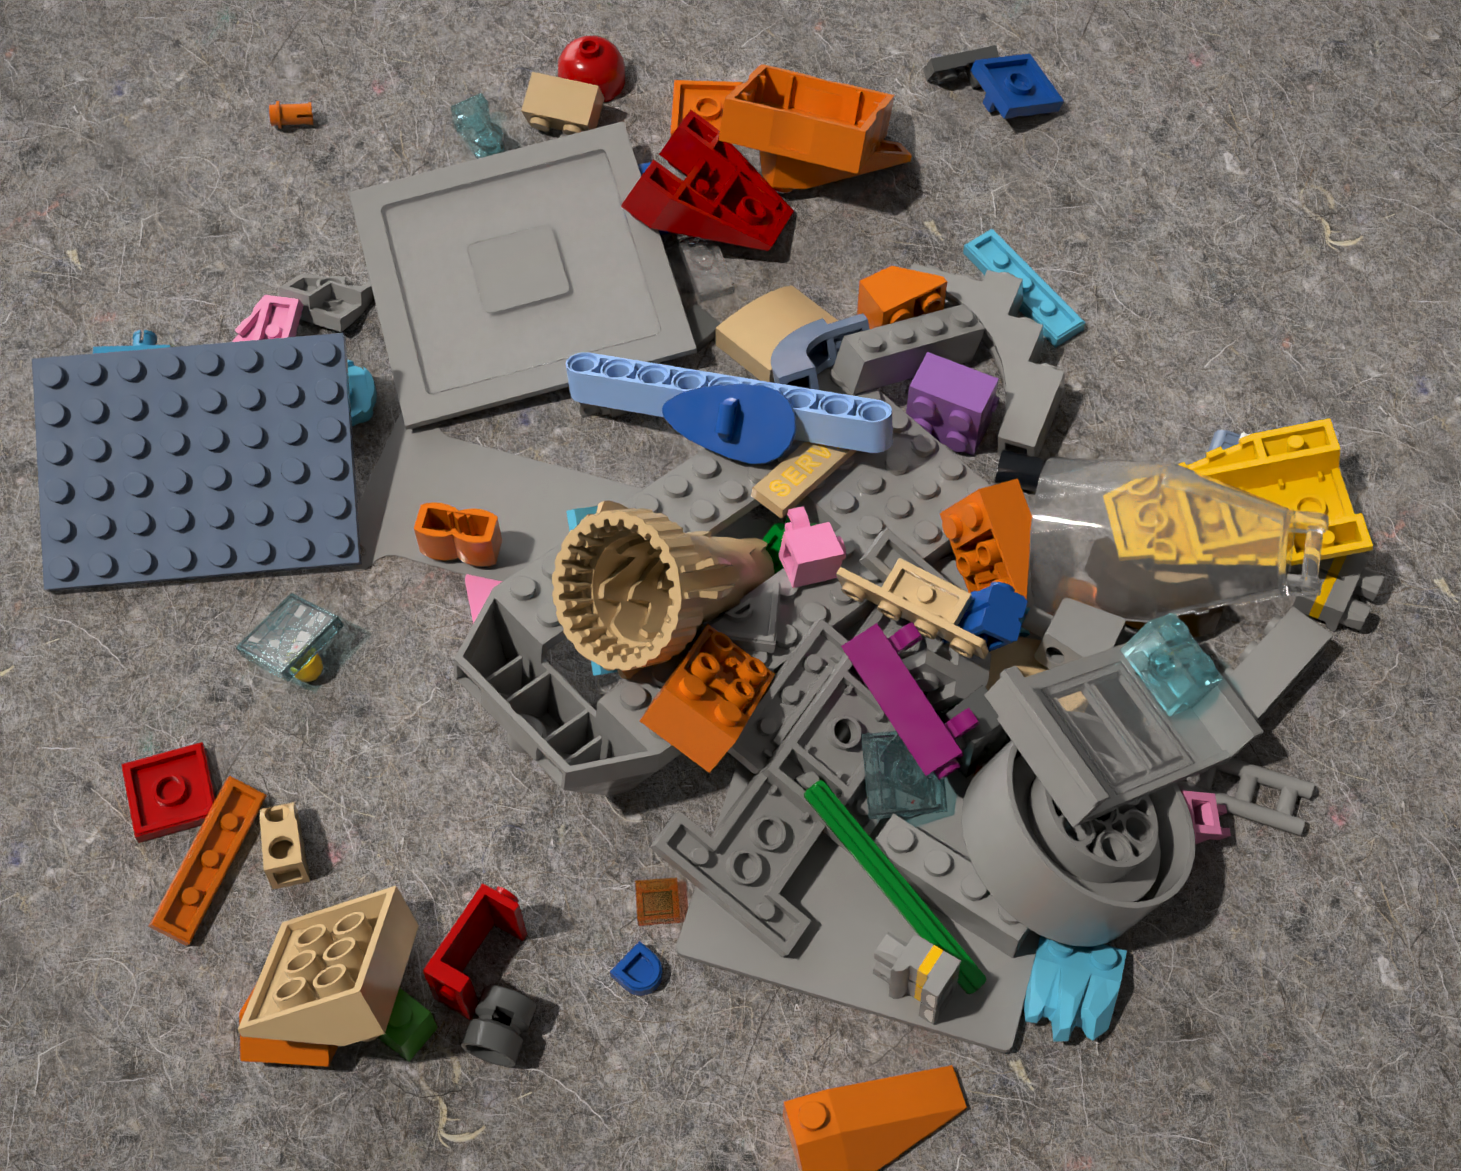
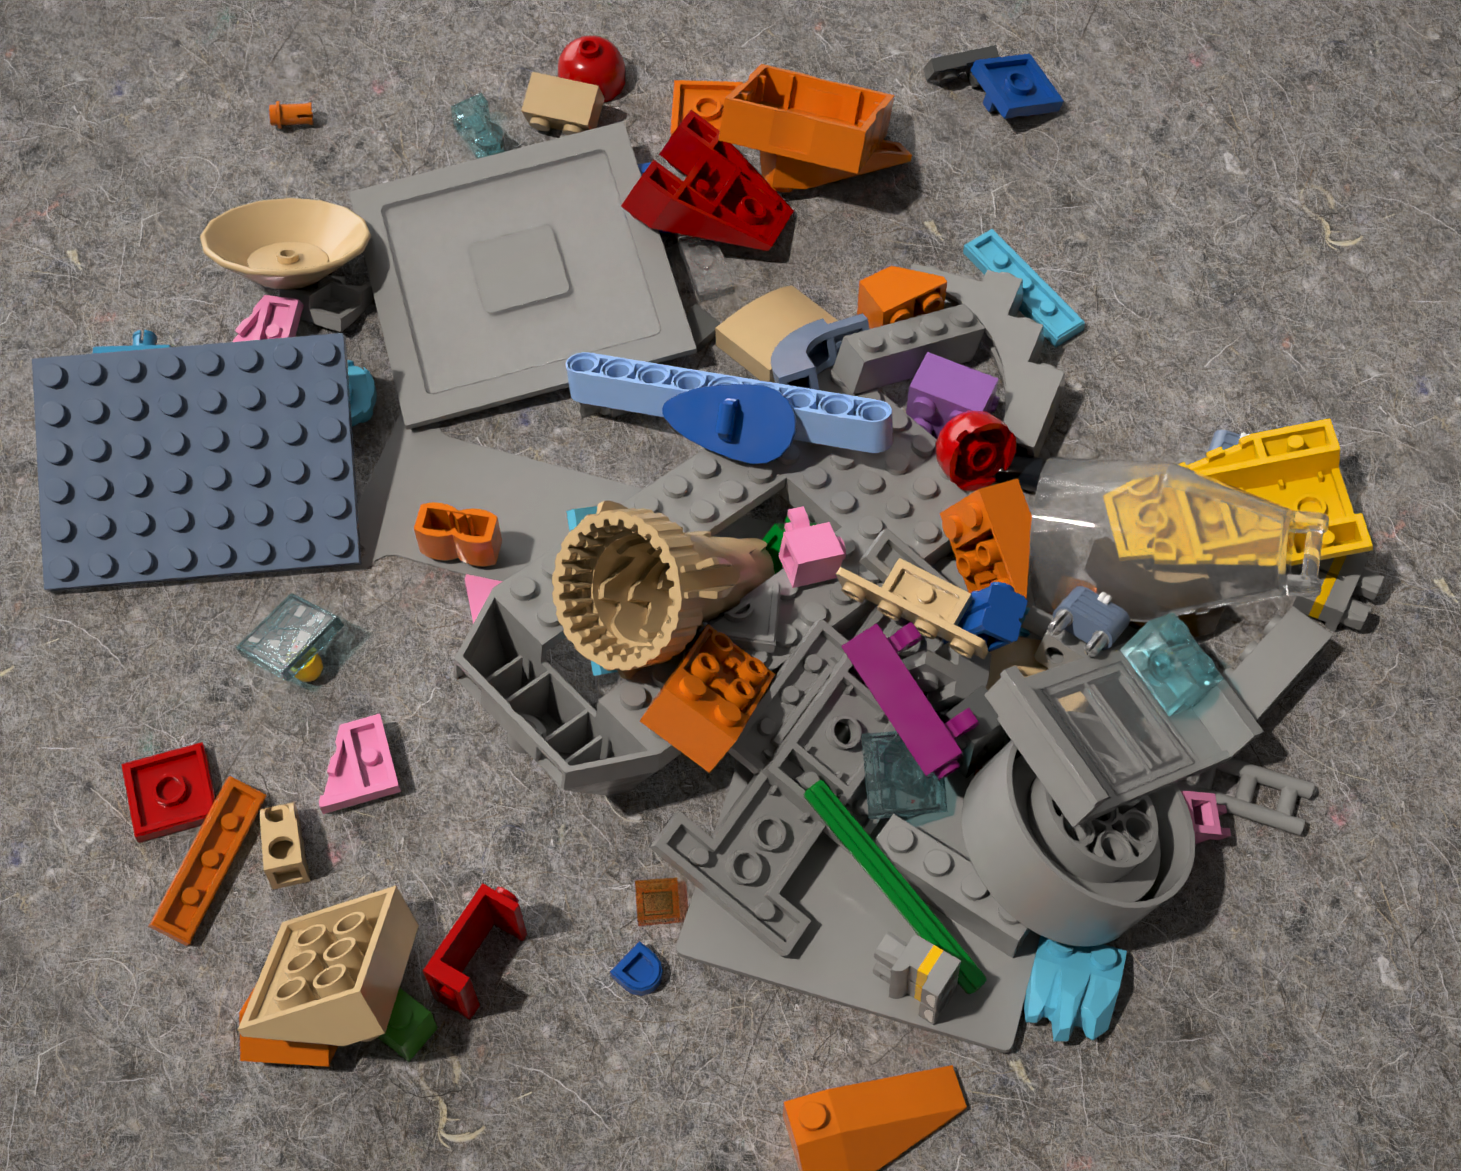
dark grey wheel [461,985,537,1067] -> none
tan tile [751,442,857,518] -> none
none -> tan dish [200,198,371,290]
none -> bright pink wing [319,714,401,814]
none -> red cylinder [936,410,1016,491]
none -> sand blue piece [1048,586,1130,657]

